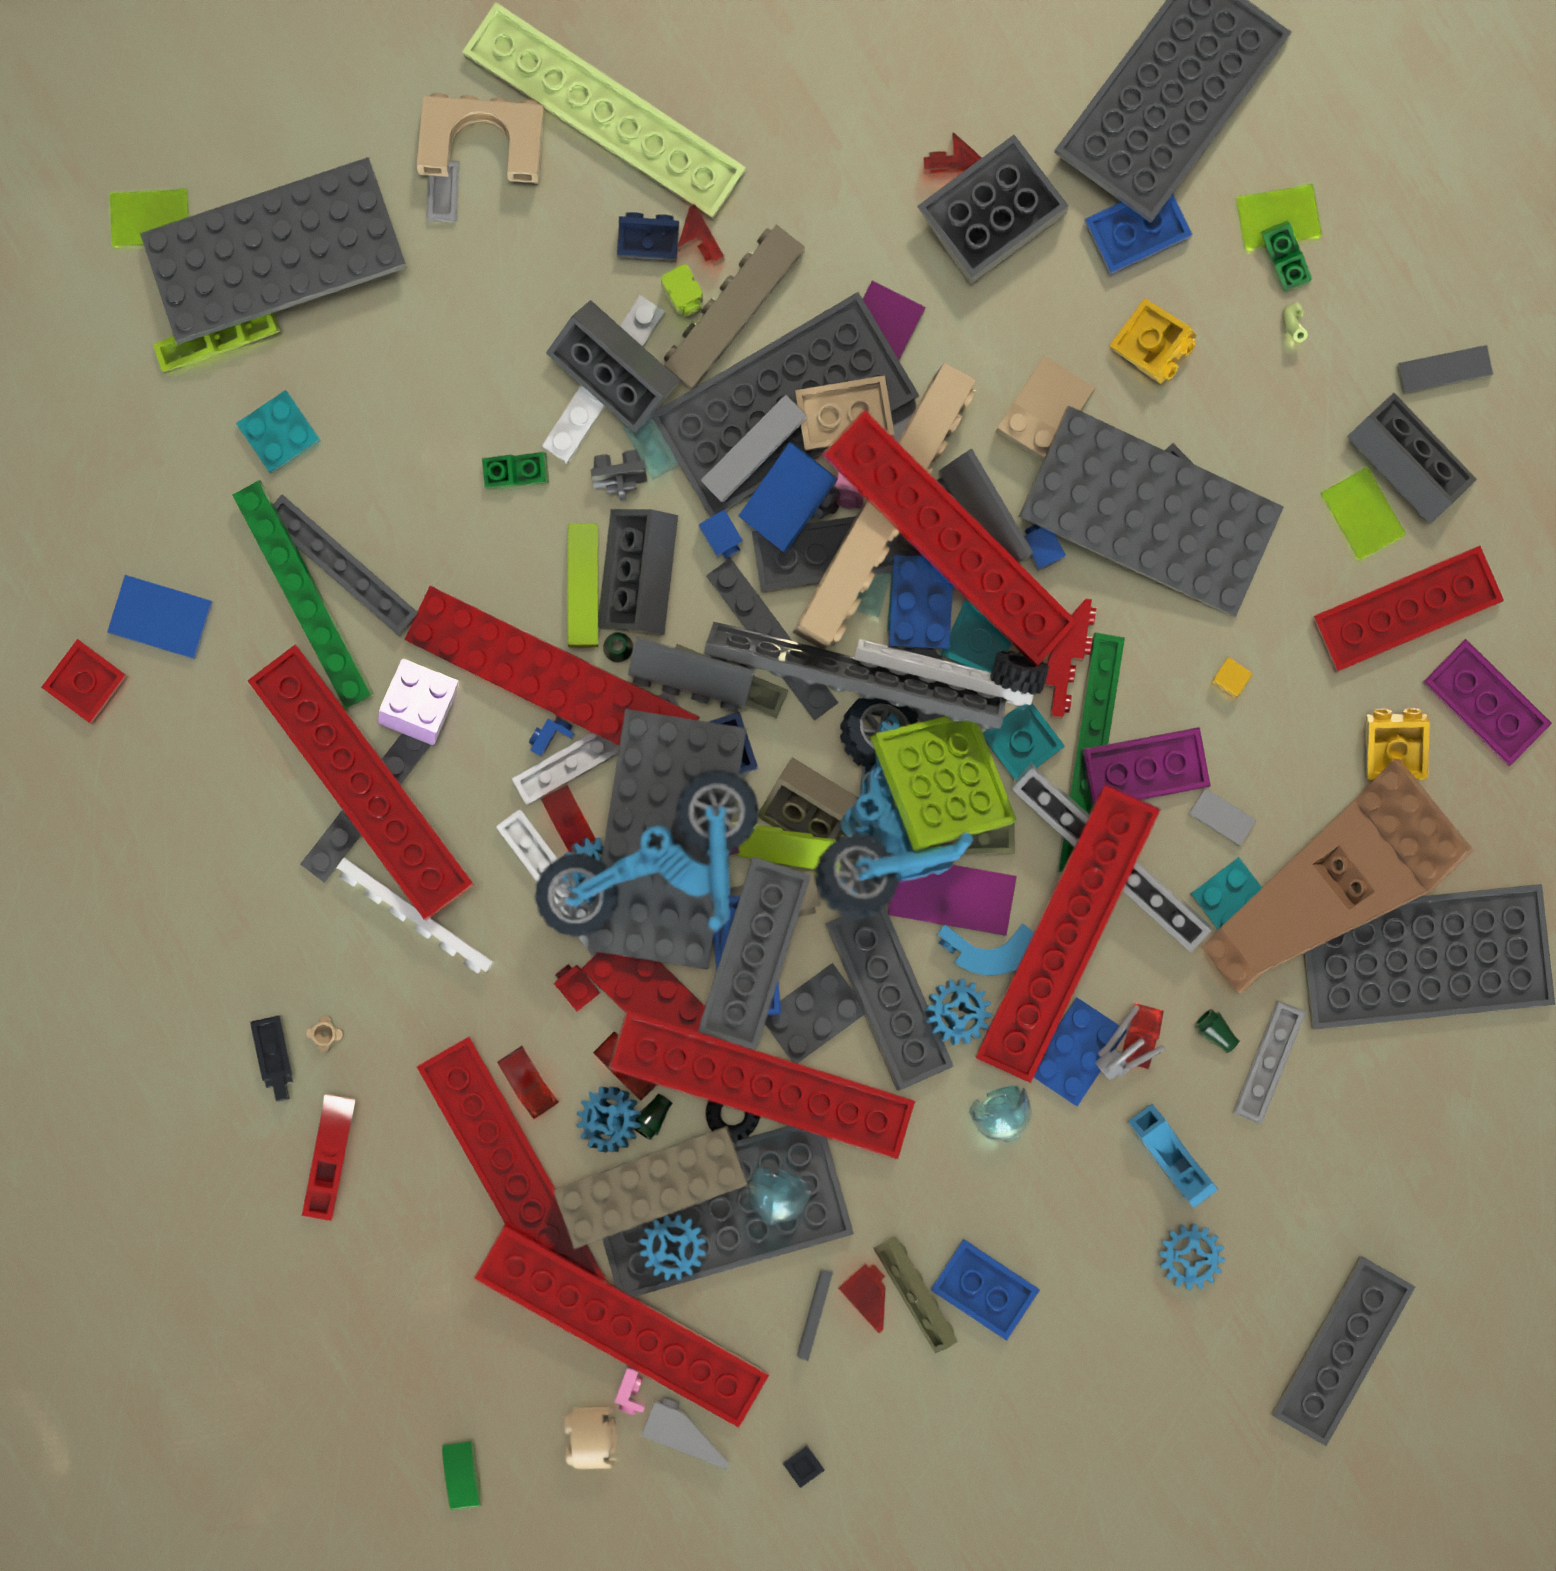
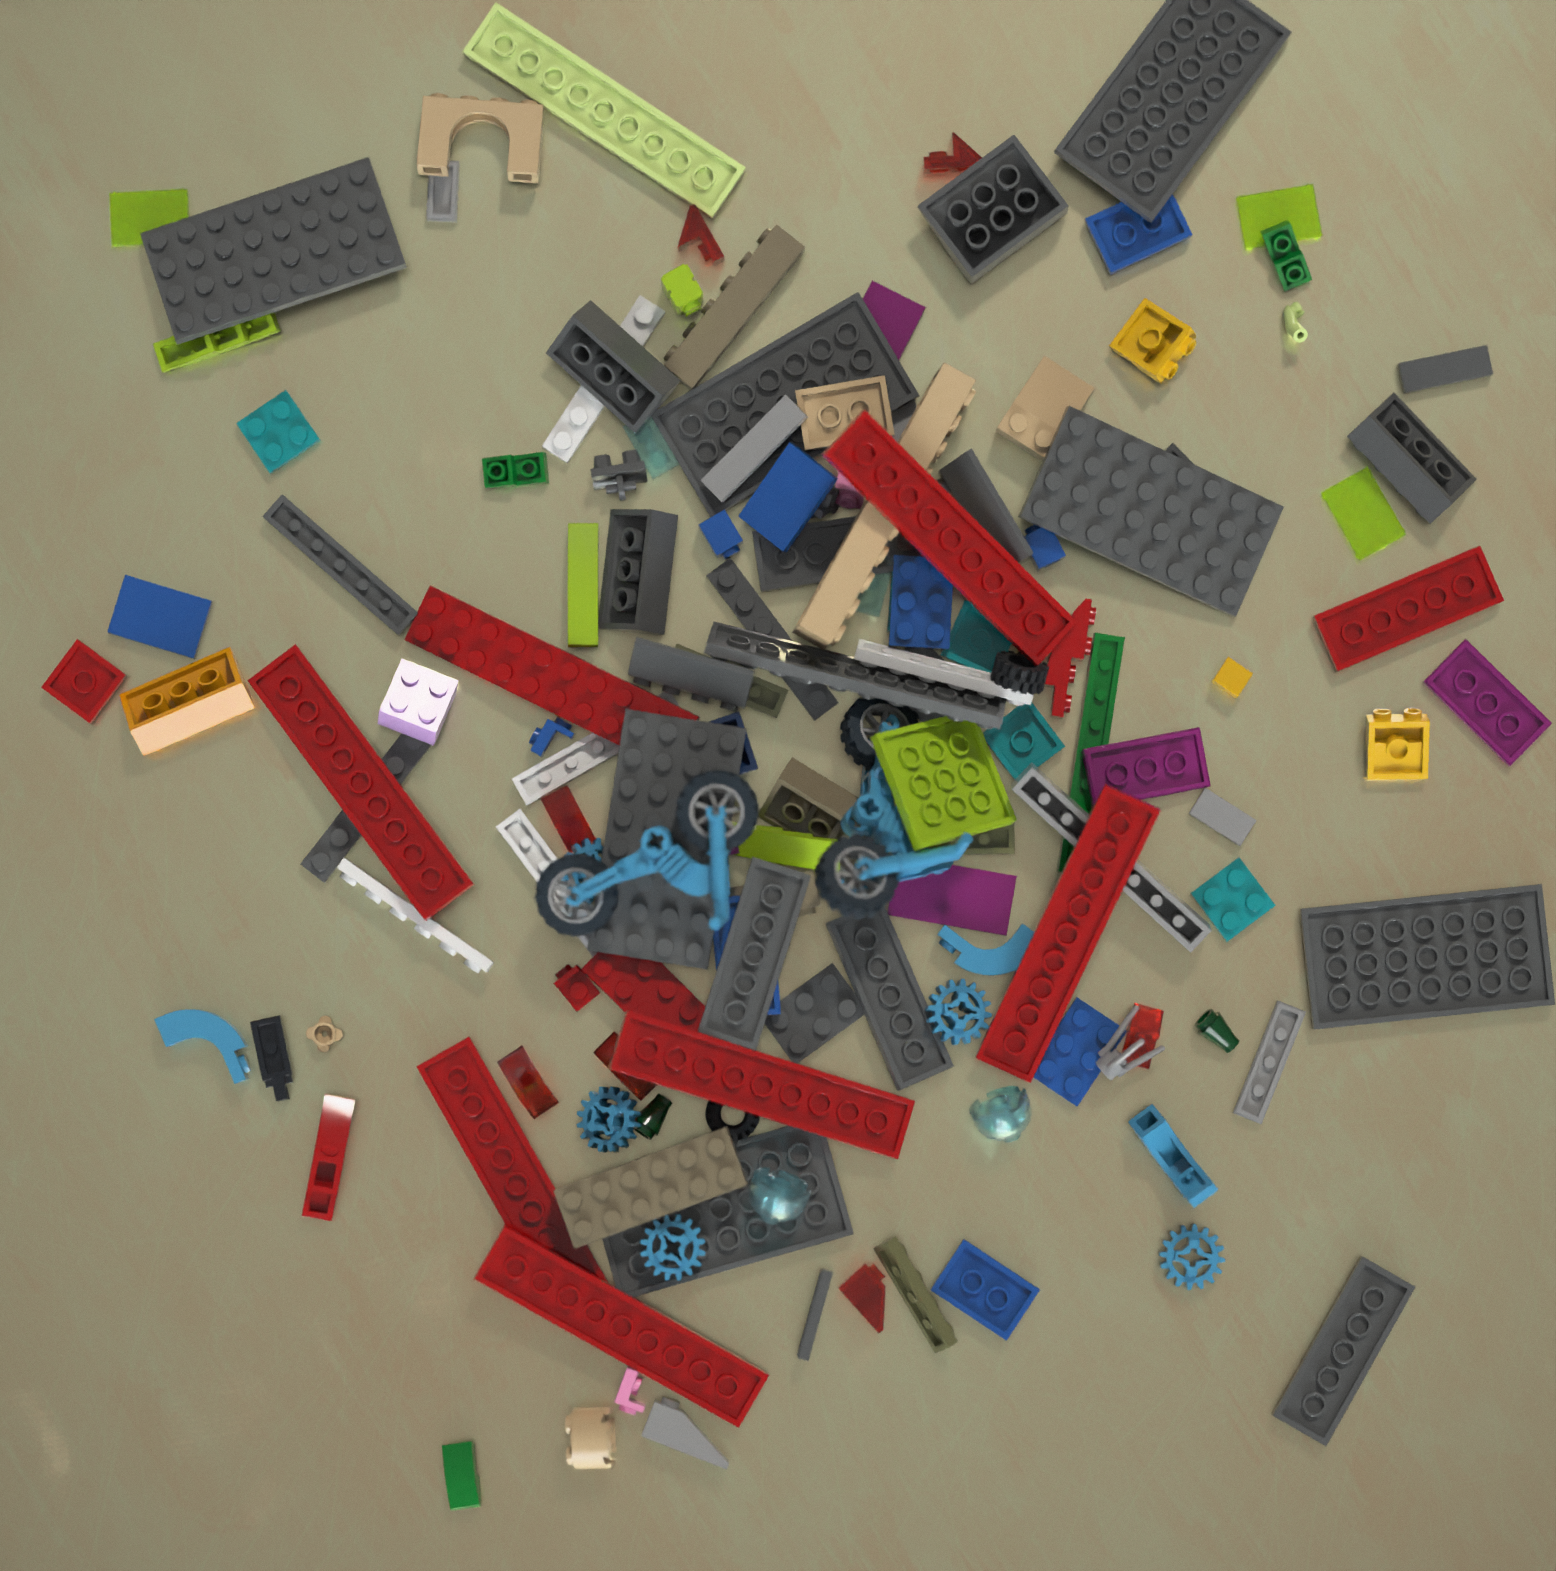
green plate [232,480,374,709] -> none
dark green cone [603,632,633,662] -> none
dark blue bracket [617,212,680,261] -> none
black plate [782,1445,825,1488] -> none
medium nougat wing [1202,759,1473,993] -> none
none -> light orange slope [119,647,255,756]
none -> dark azure arch [154,1009,251,1084]

